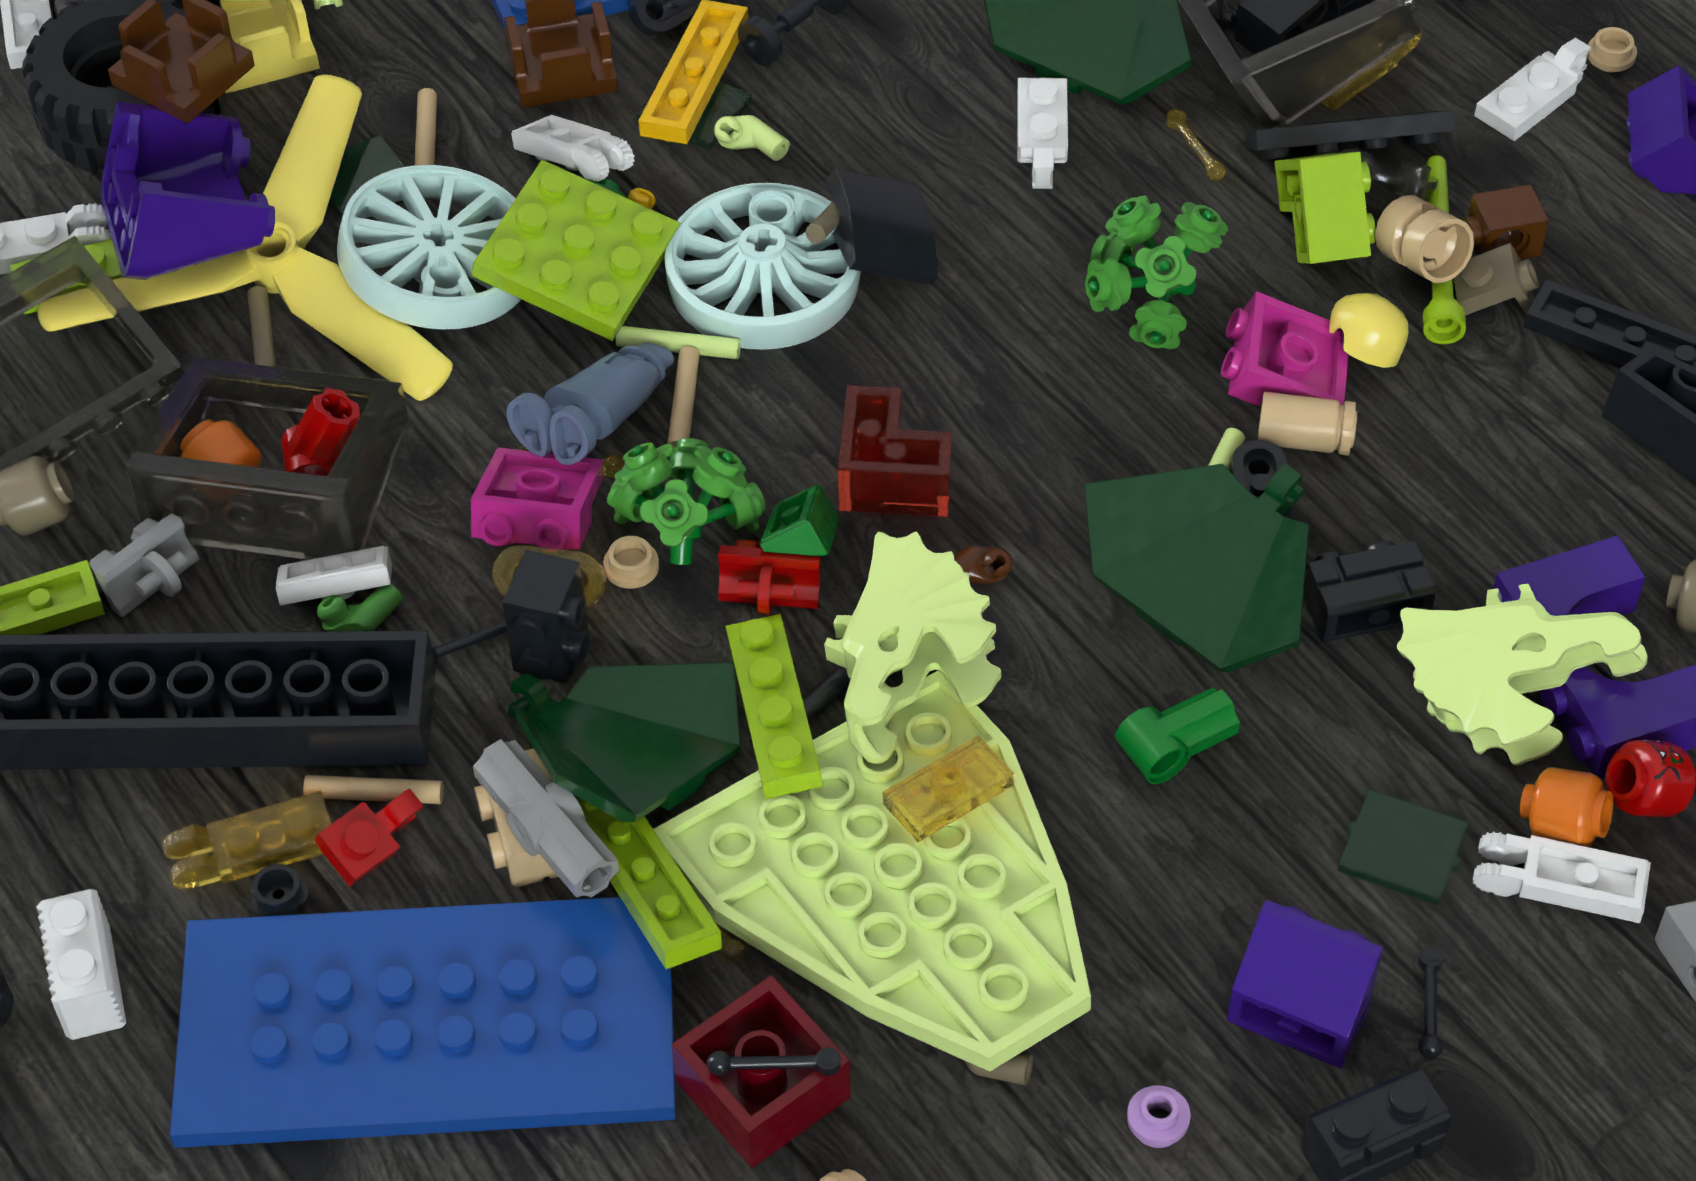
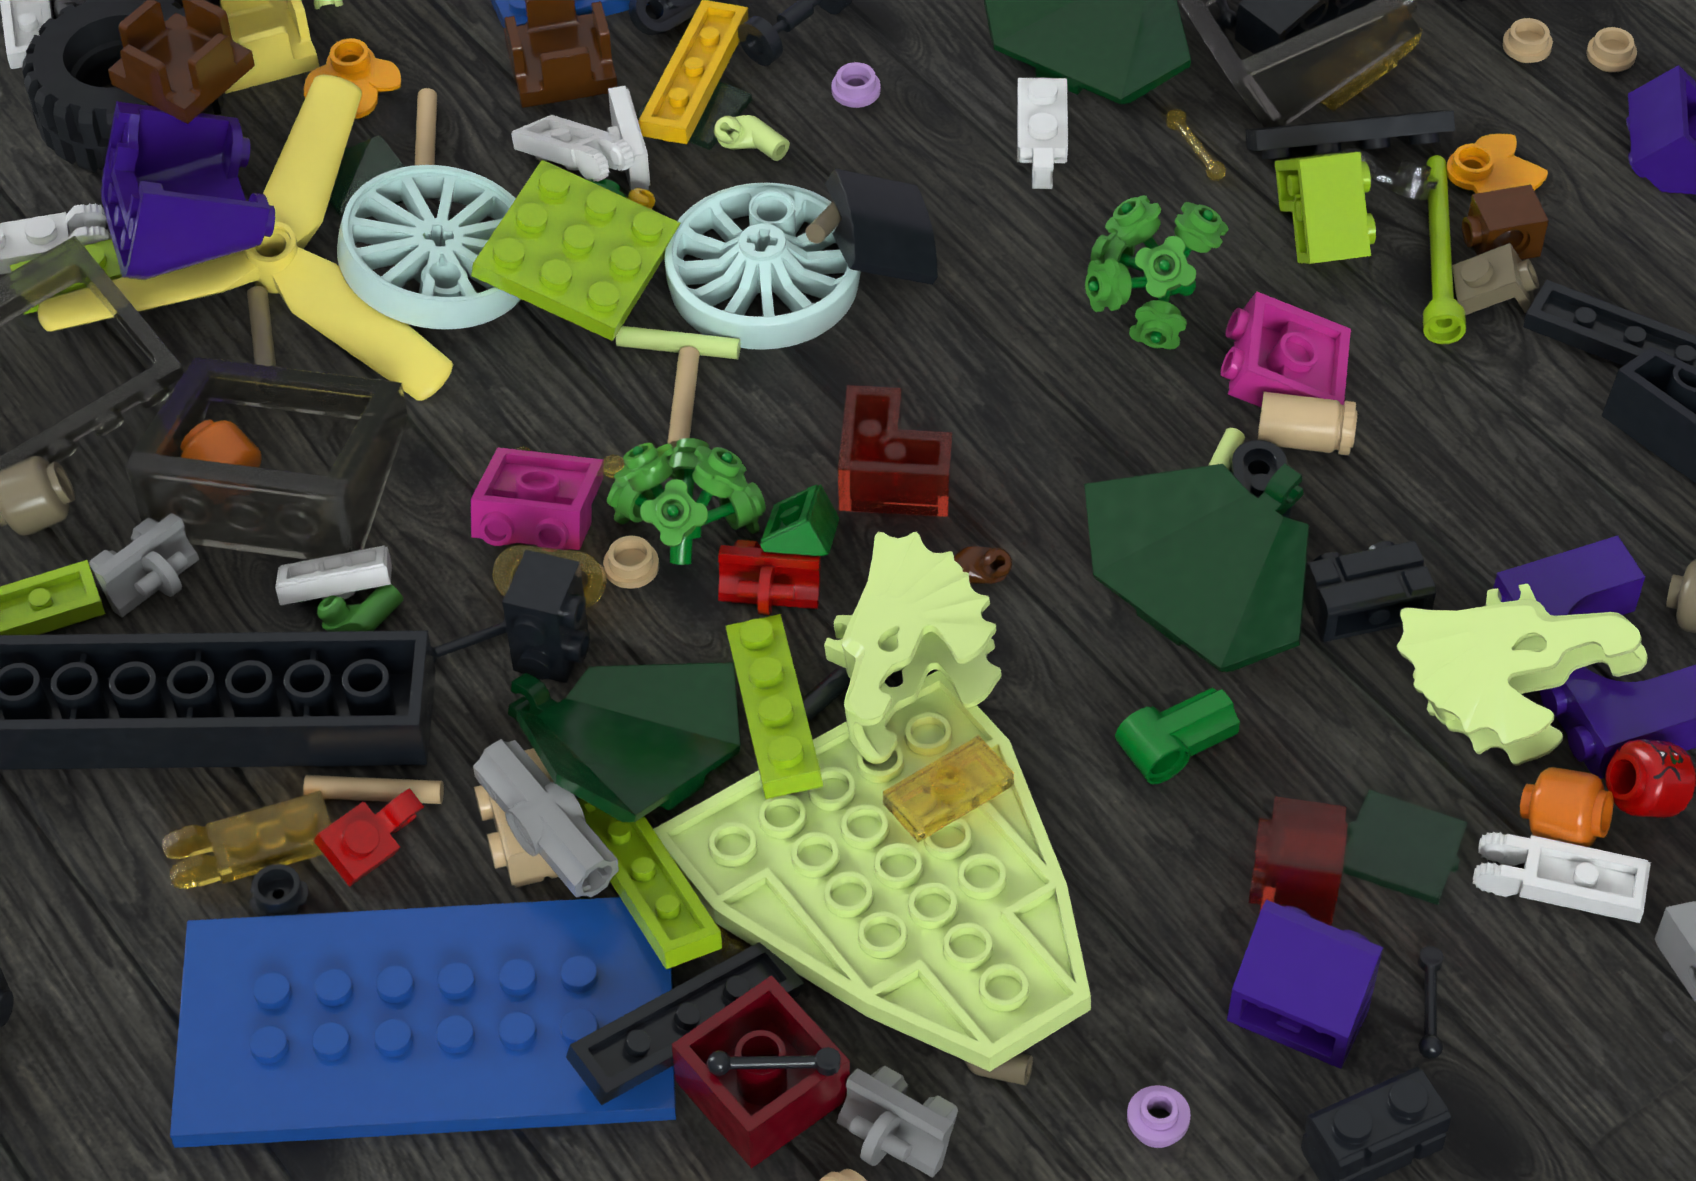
white brick [36,889,126,1040] -> none
red piece [281,388,360,496] -> none
sand blue piece [507,342,674,465] -> none
light yellow hair [1329,293,1409,368] -> none
tan wheel [1375,195,1474,283] -> none
white hinge [1474,37,1591,141] -> none
none -> light orange plate [304,38,401,119]
none -> black plate [566,942,804,1105]
none -> white plate [607,86,650,190]
none -> lavender plate [831,62,880,108]
none -> light grey hips [837,1065,958,1178]
none -> clear red brick [1248,796,1348,926]
none -> light orange plate [1446,134,1548,194]
none -> tan plate [1502,18,1553,63]

